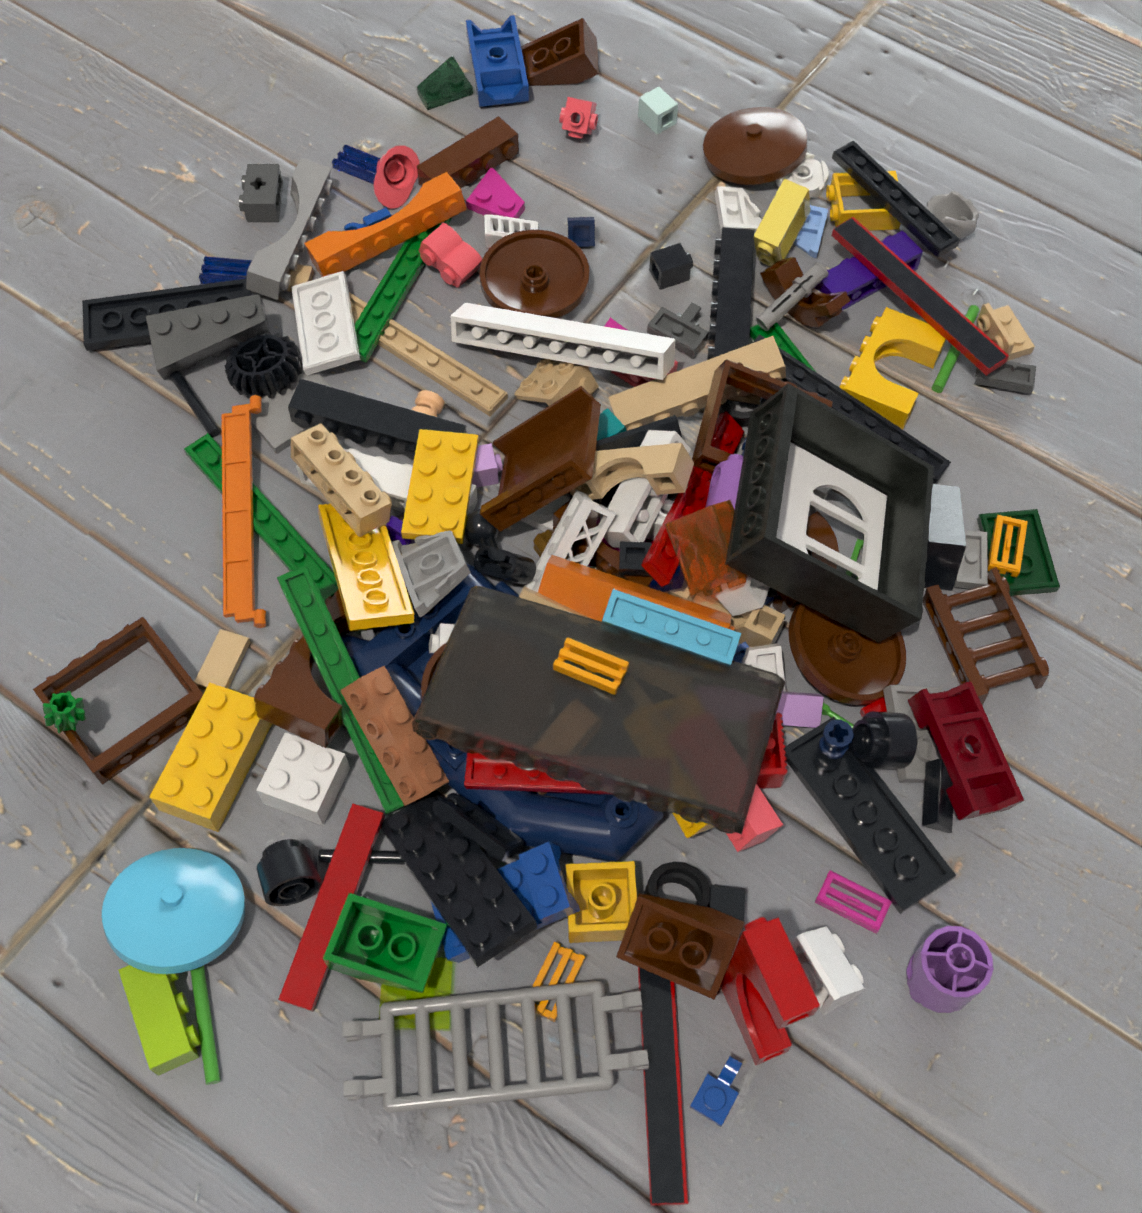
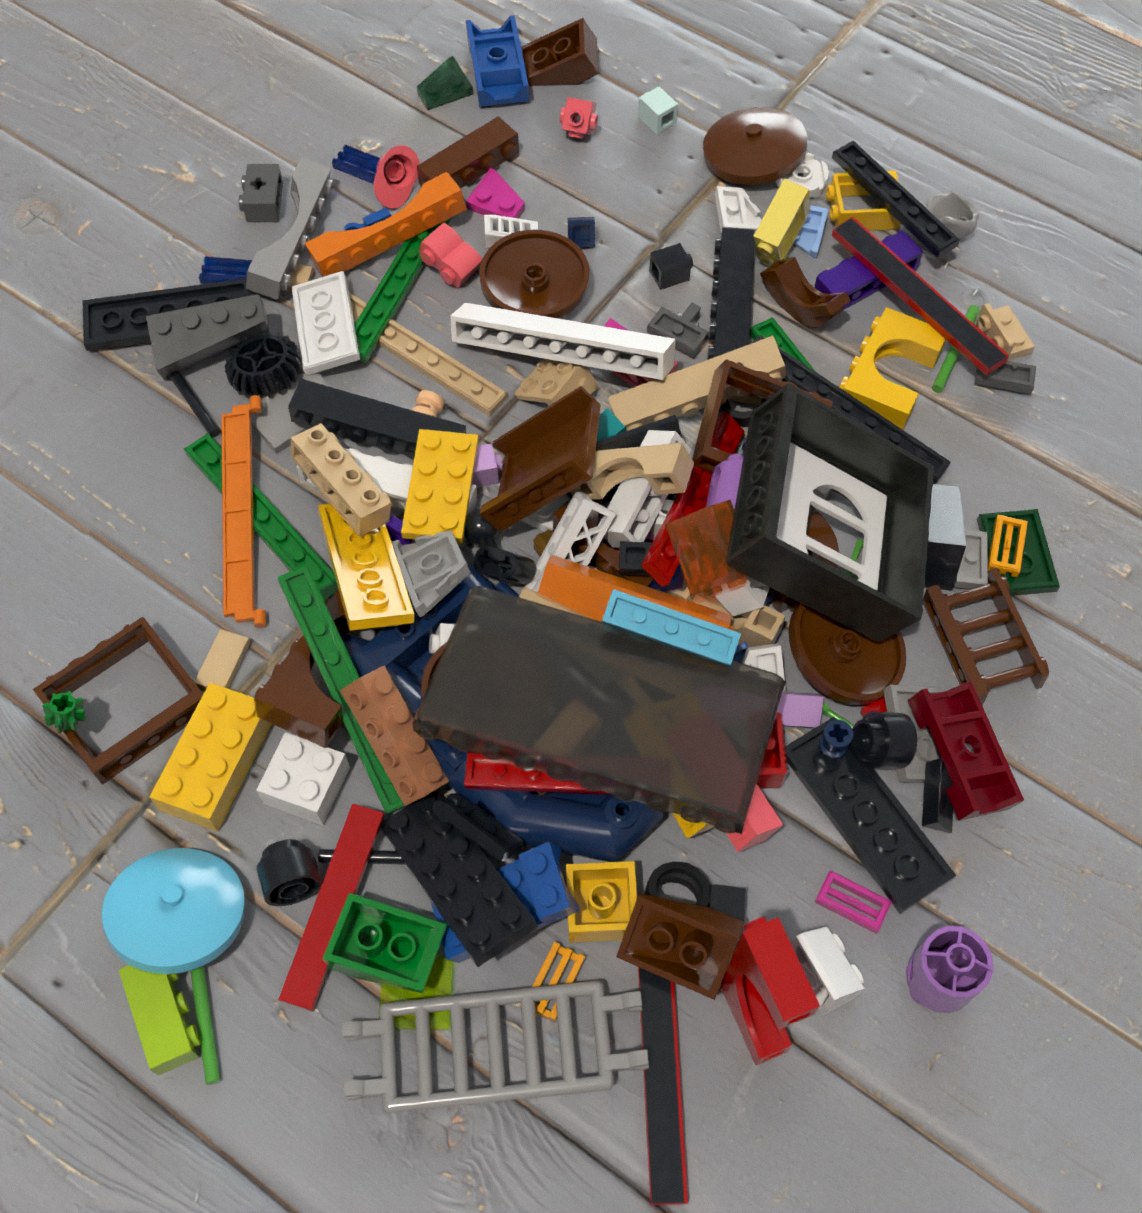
light orange tile [553,637,629,695] -> none
blue plate [689,1056,742,1127] -> none
light grey pin [755,262,829,331] -> none

